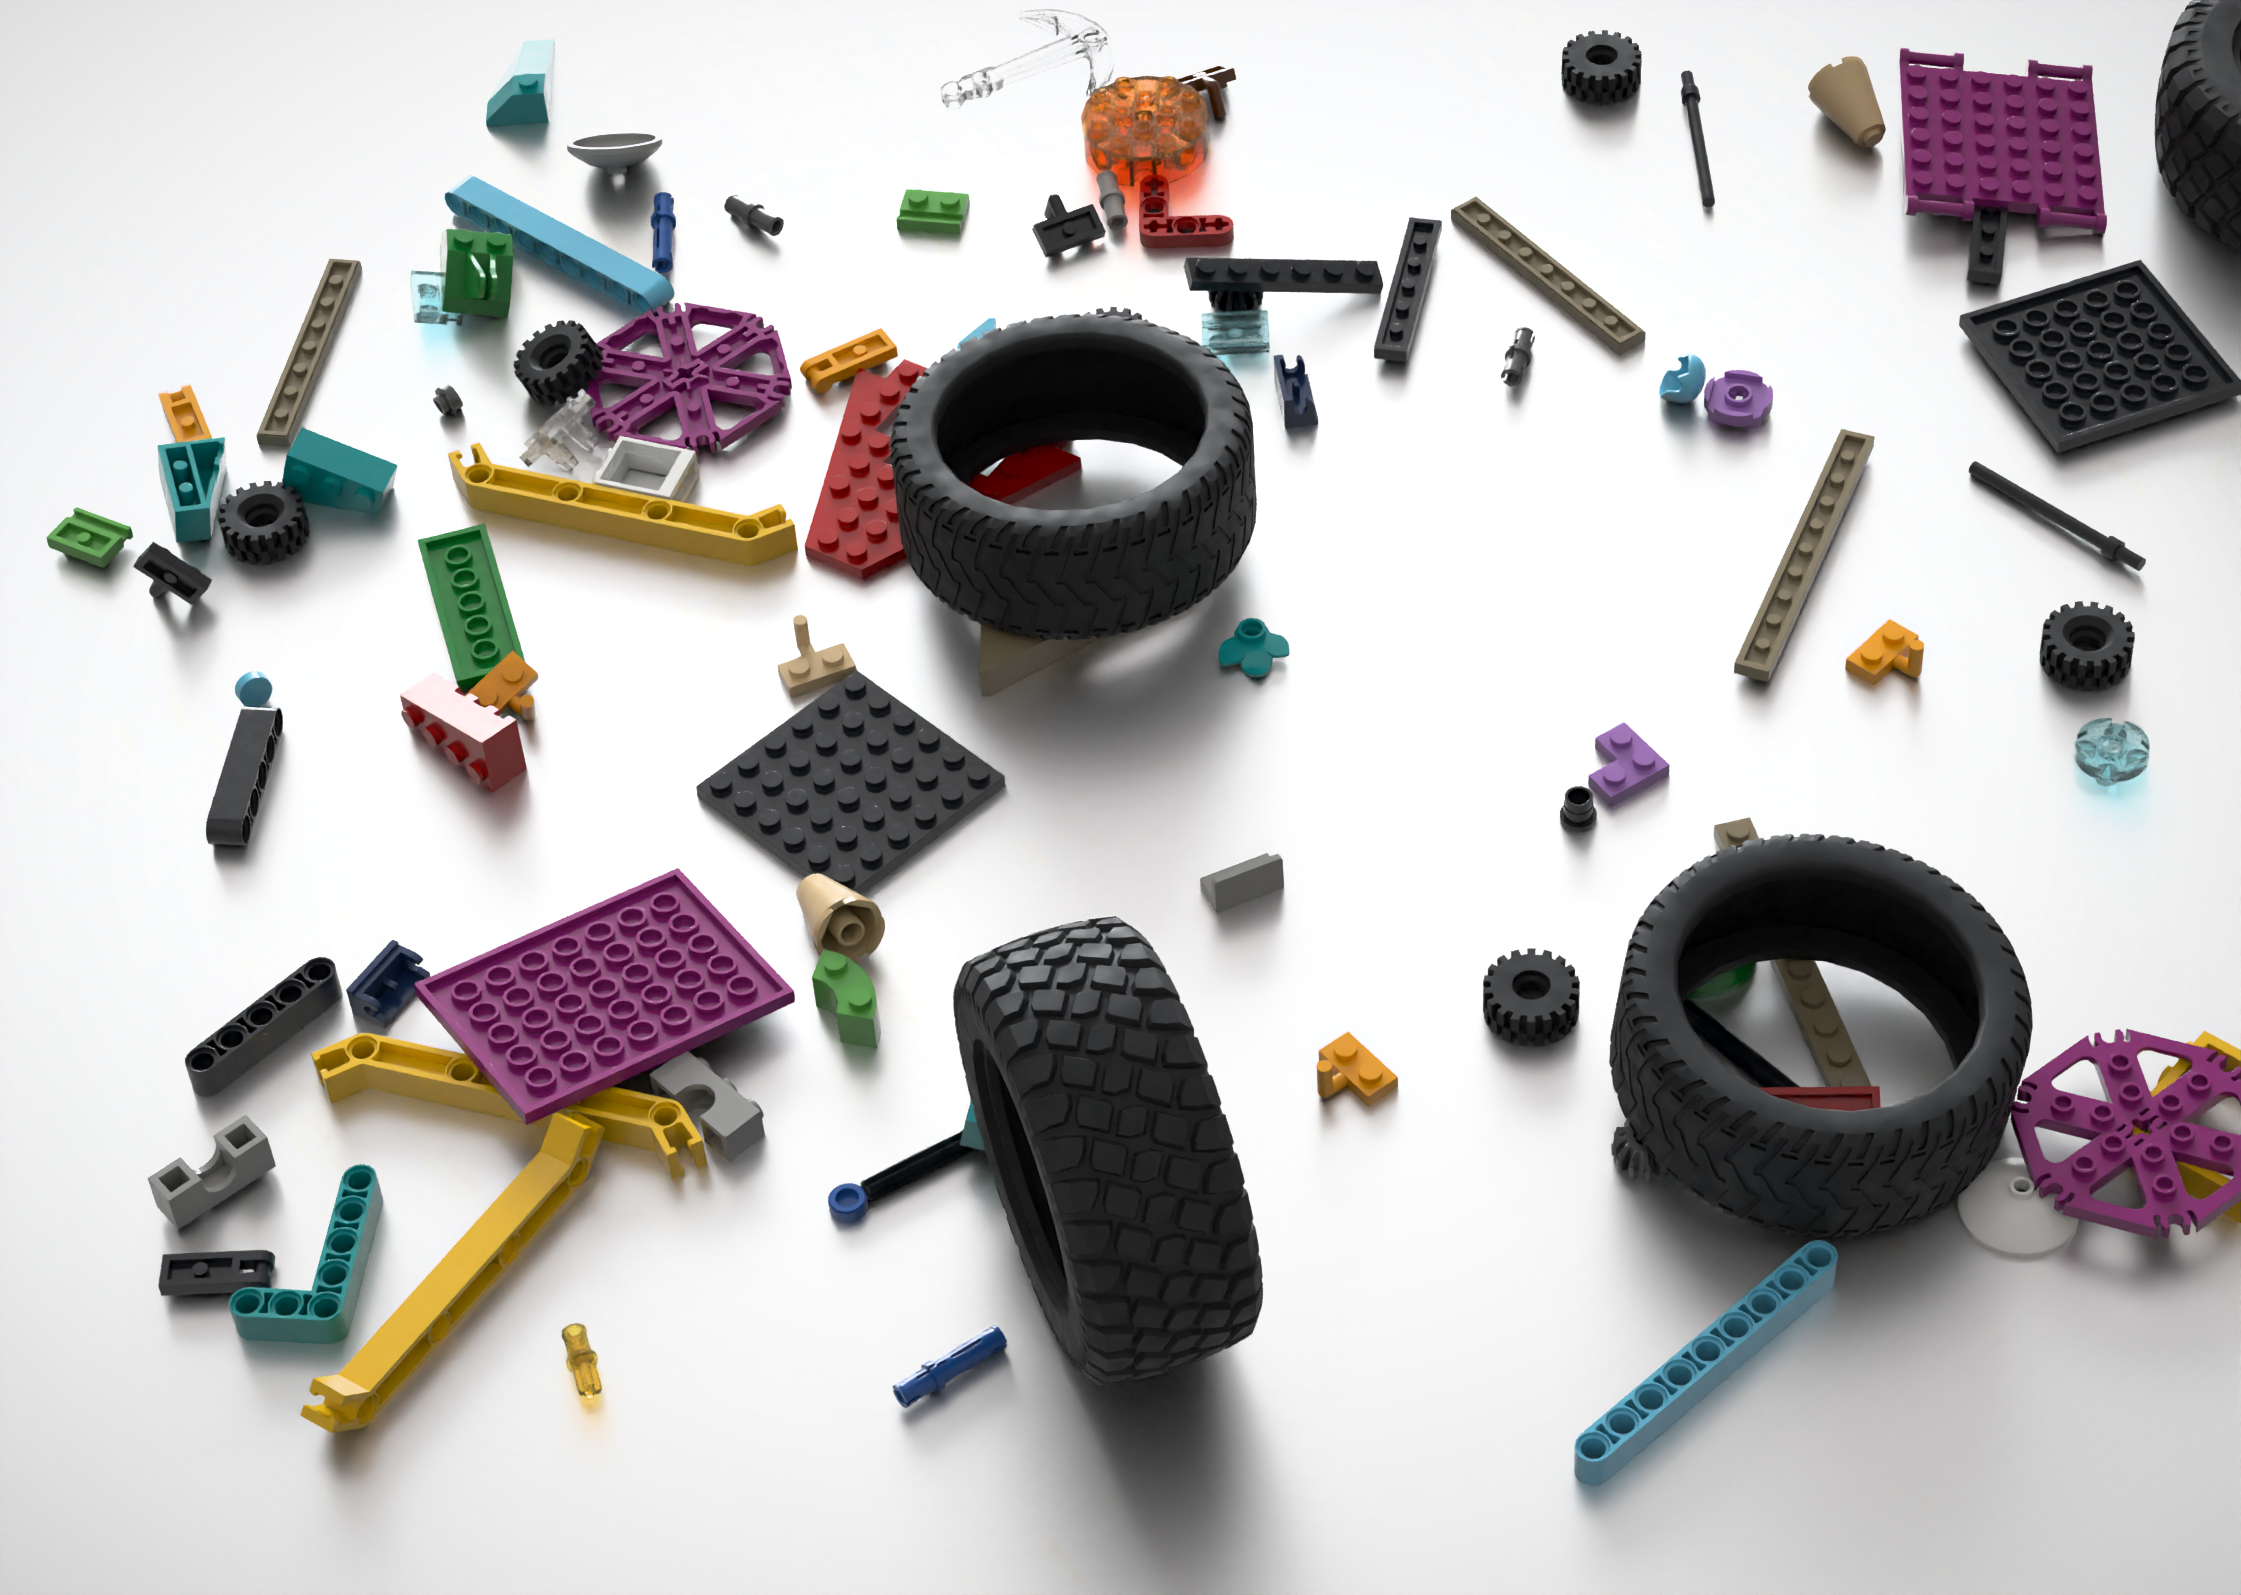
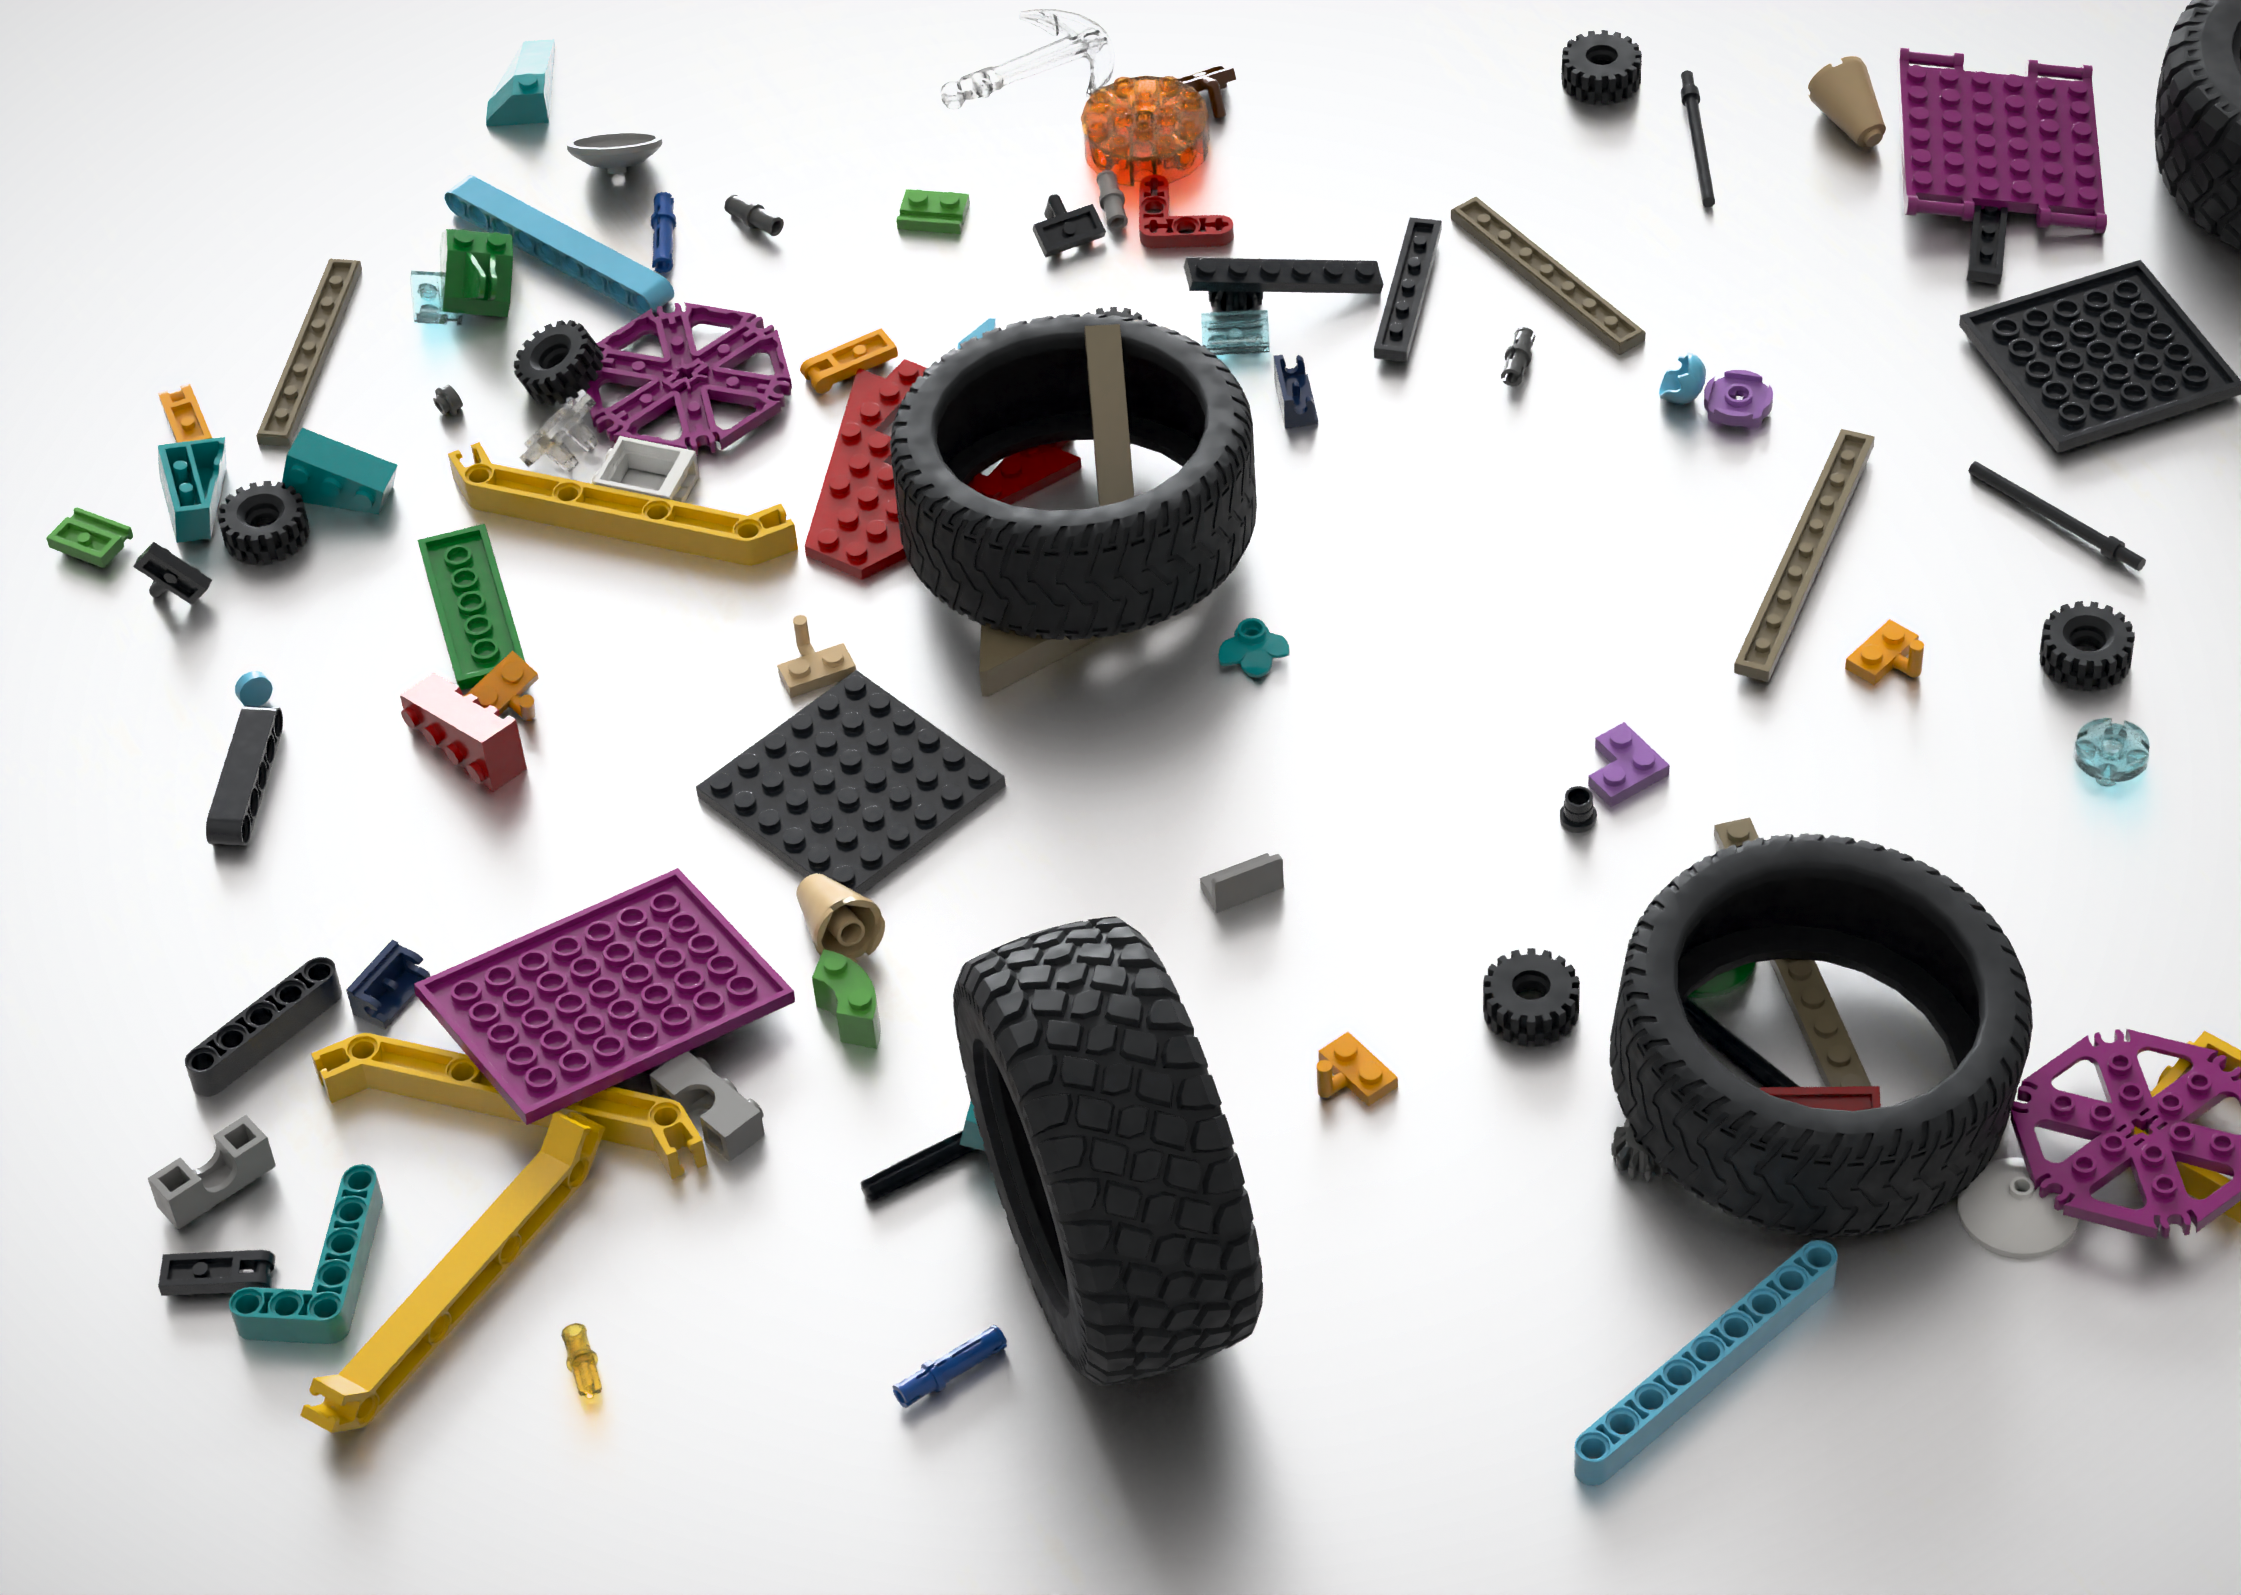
blue tile [828,1183,868,1223] -> none
none -> dark tan tile [1084,324,1135,506]

